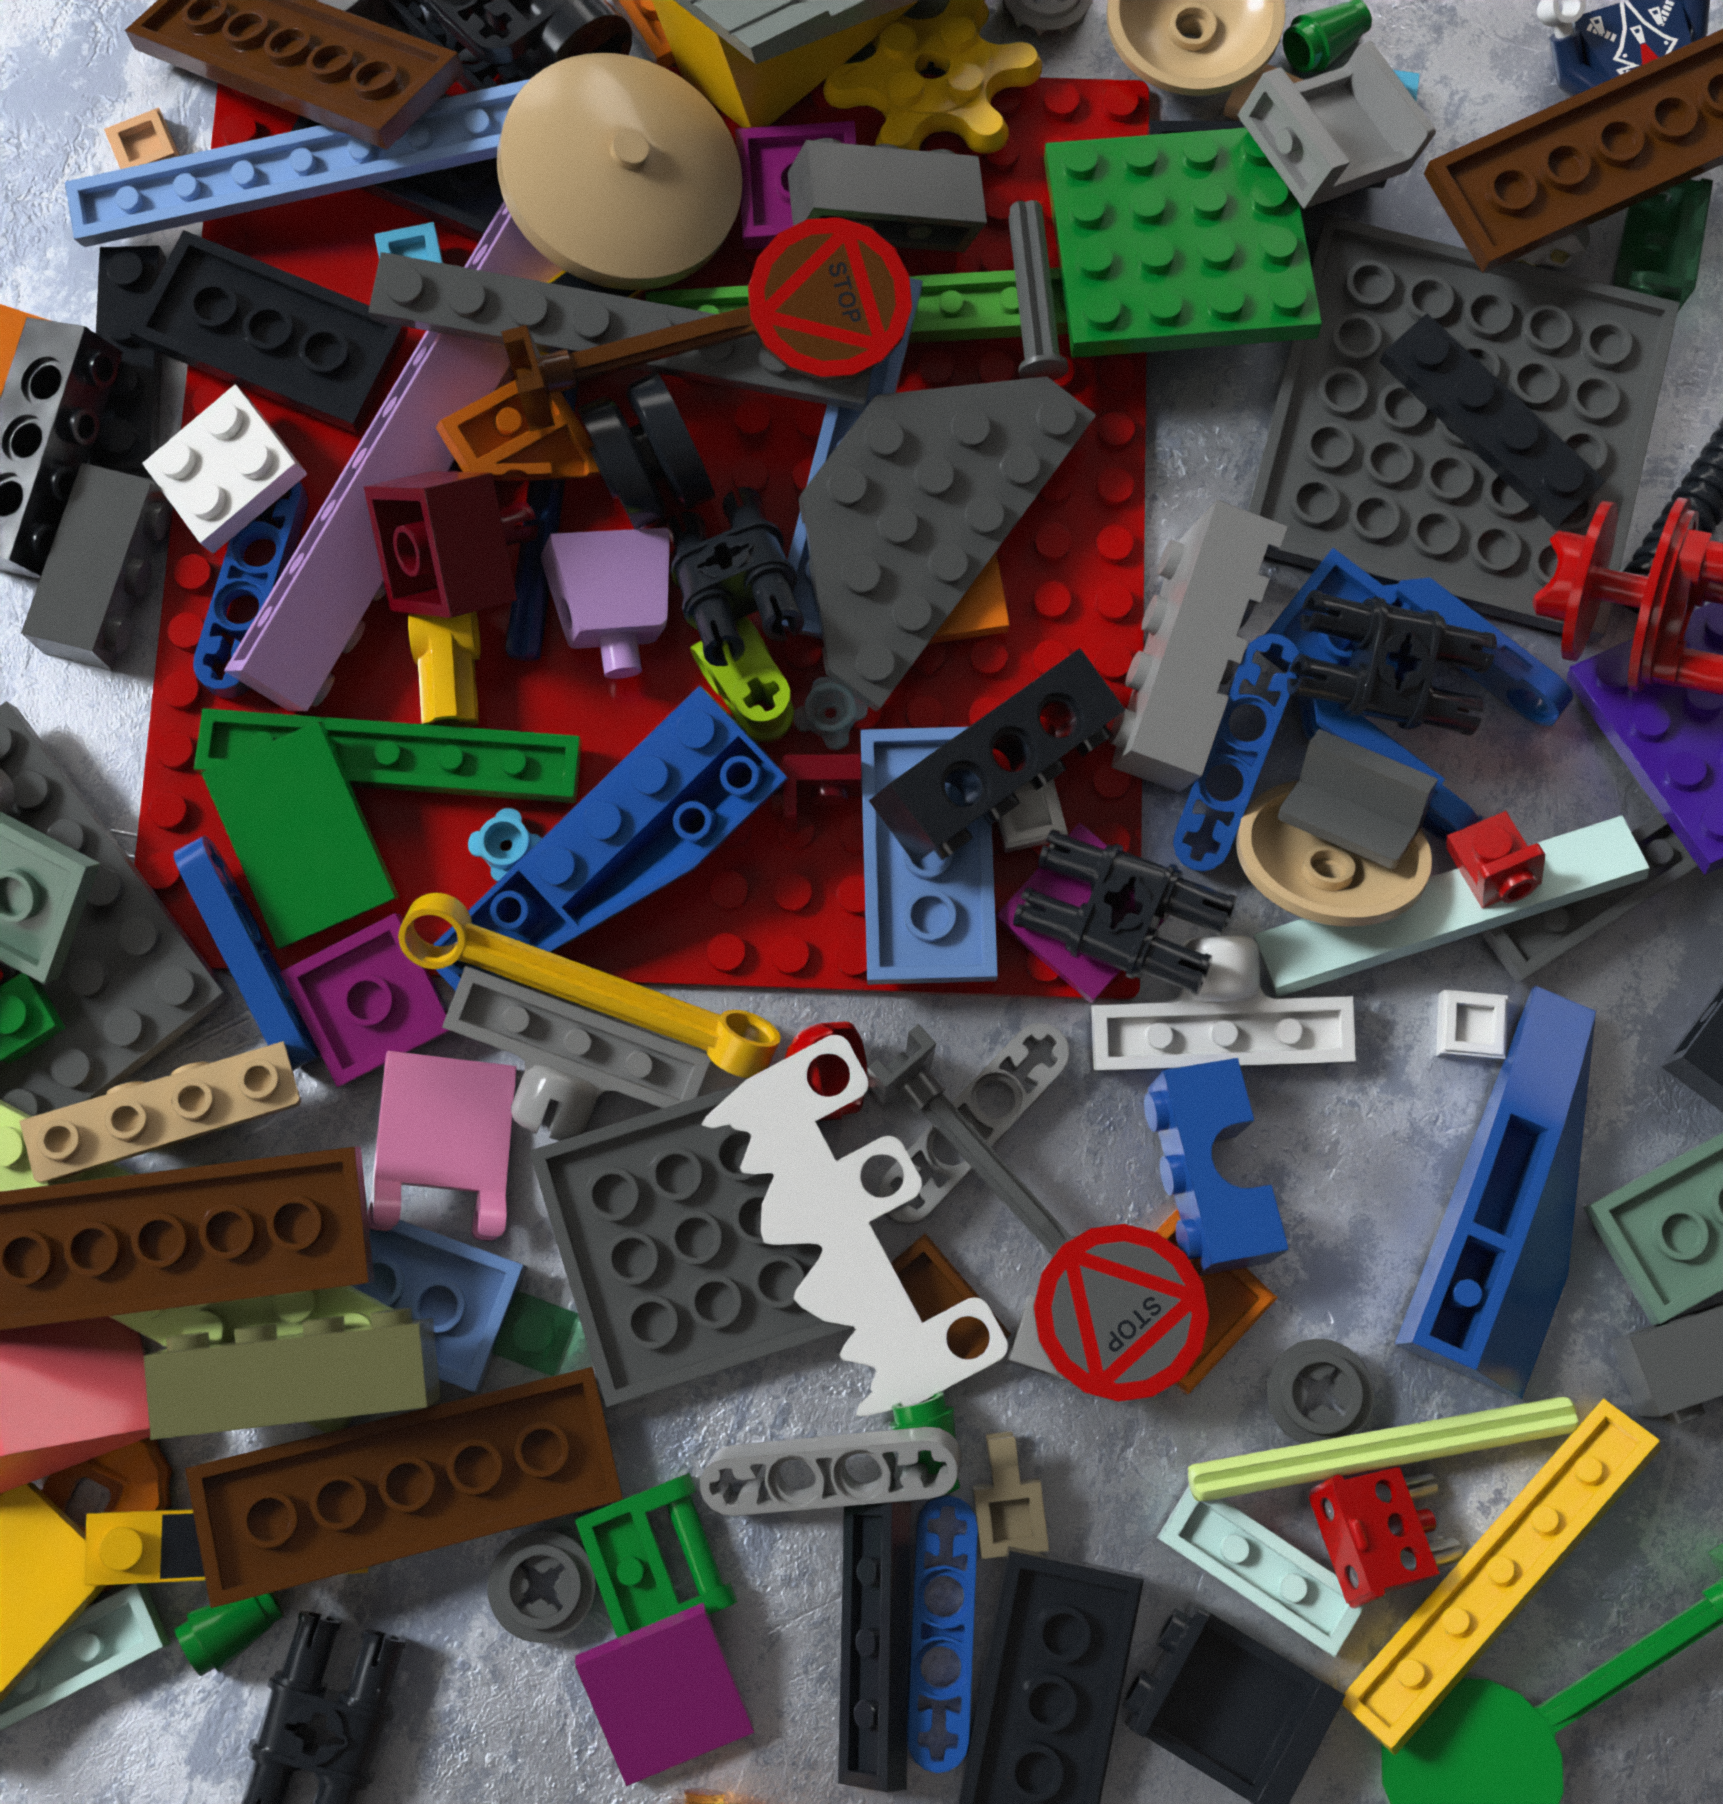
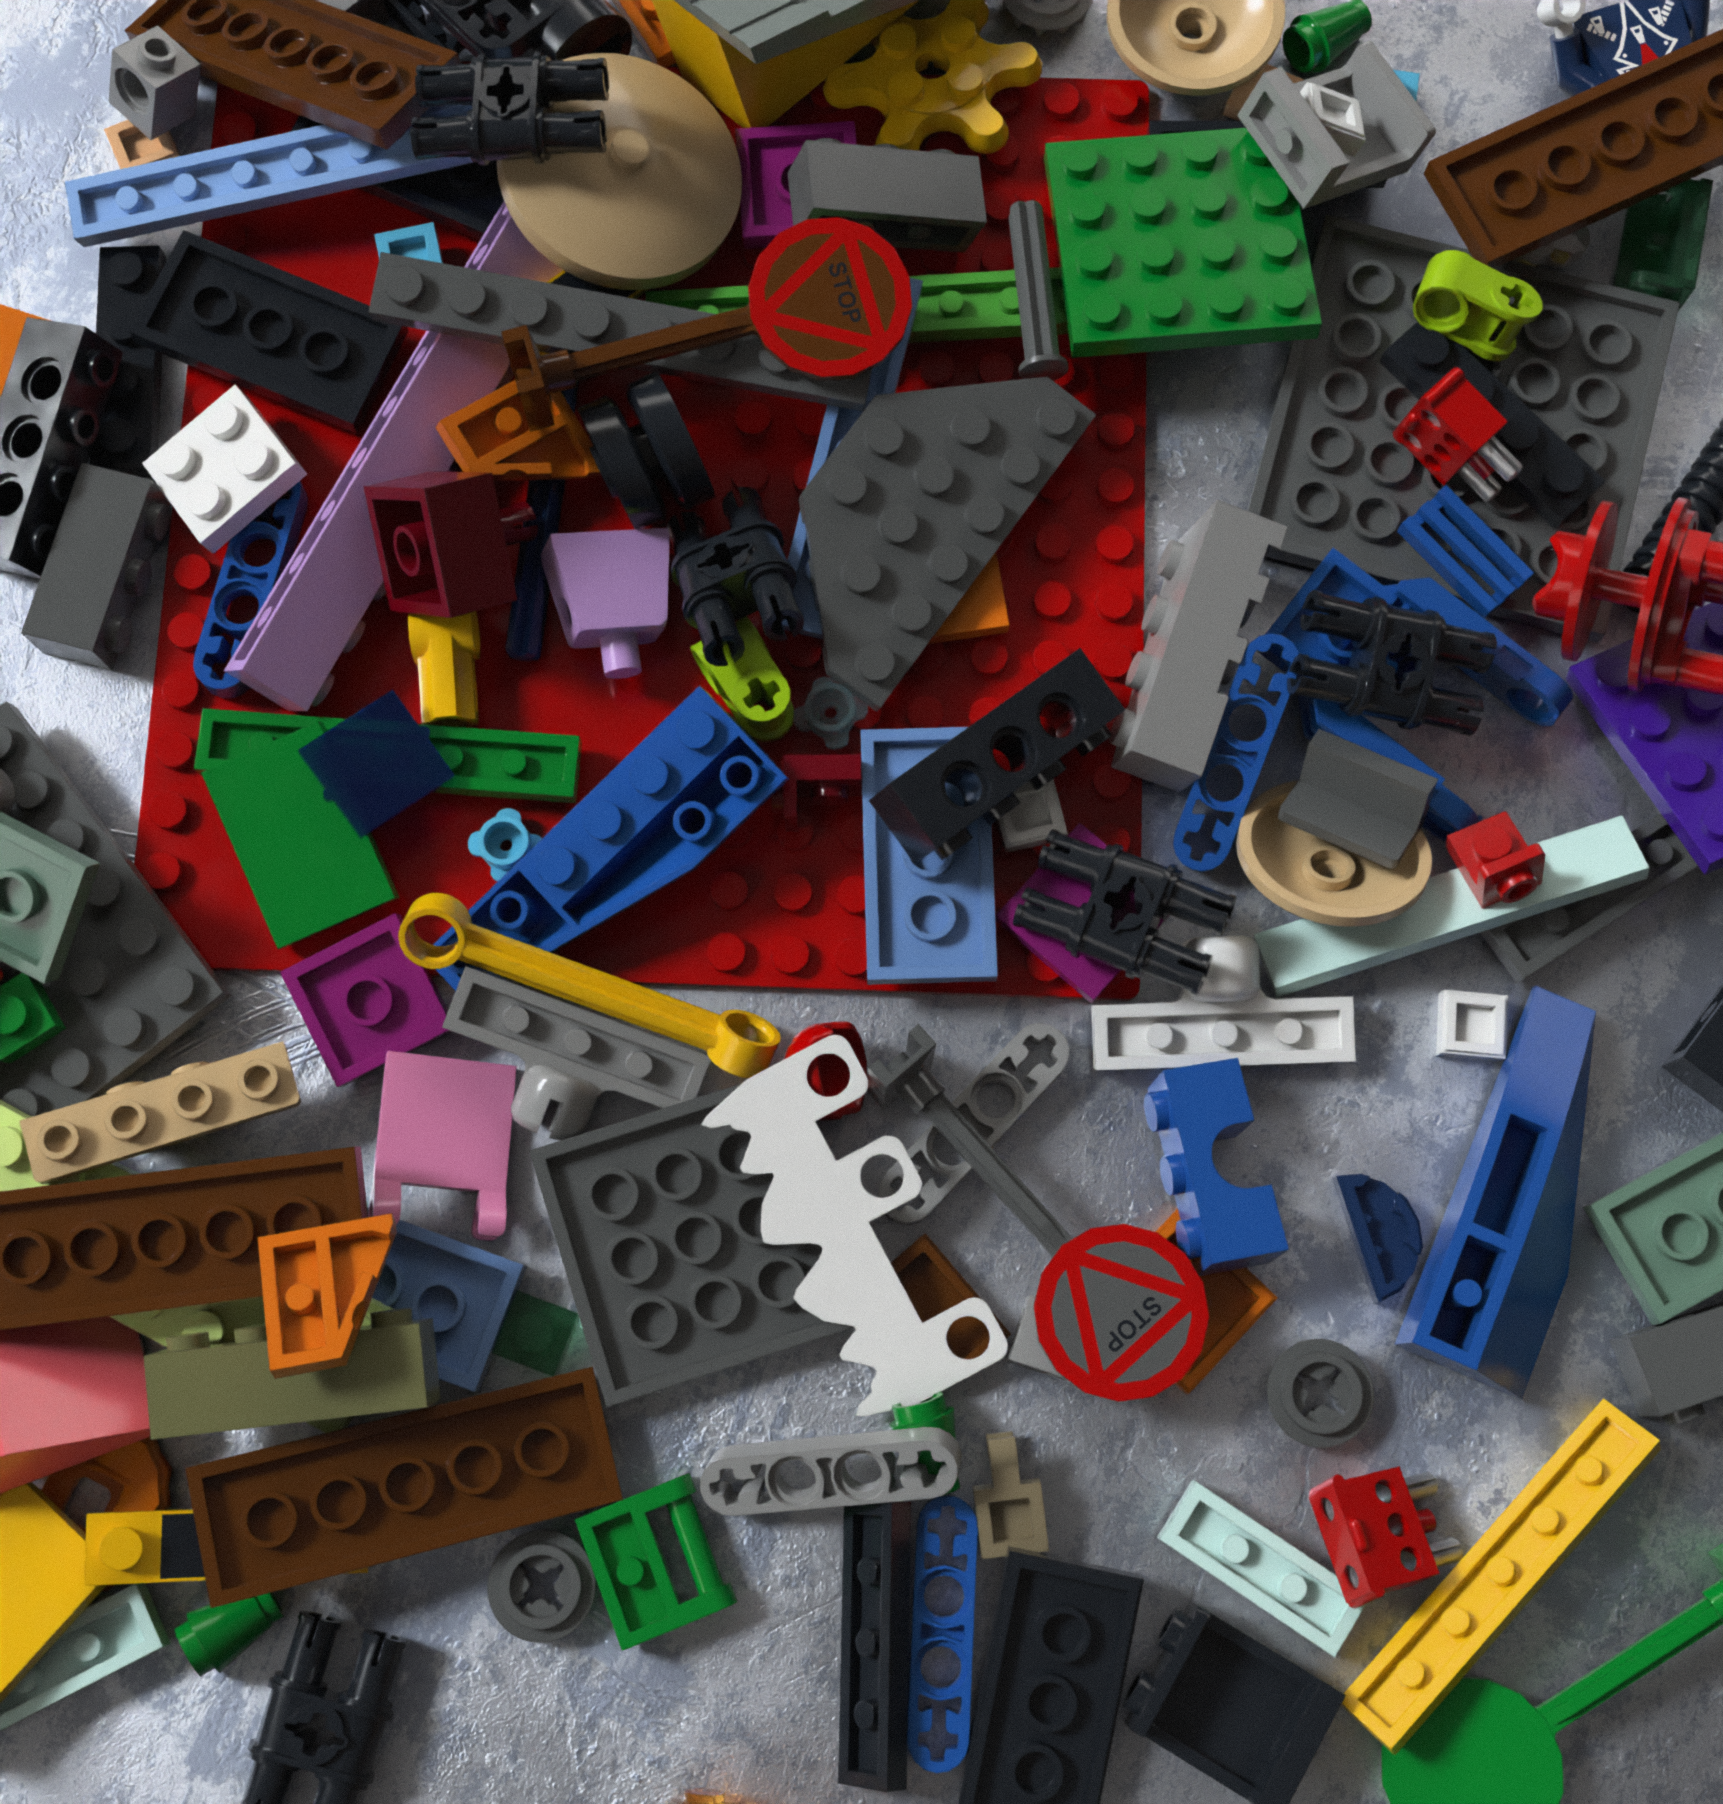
blue beam [174,835,320,1071] -> none
magenta tile [575,1602,755,1786] -> none
yellowish green axle [1188,1397,1578,1502] -> none
none -> light grey brick [109,25,201,140]
none -> orange wing [258,1213,397,1379]
none -> clear blue piece [298,689,455,839]
none -> black pin [410,52,610,166]
none -> white tile [1300,82,1366,157]
none -> dark blue tile [1332,1174,1423,1304]
none -> red piece [1392,367,1523,502]
none -> blue tile [1397,485,1534,619]
none -> lime piece [1413,250,1543,361]

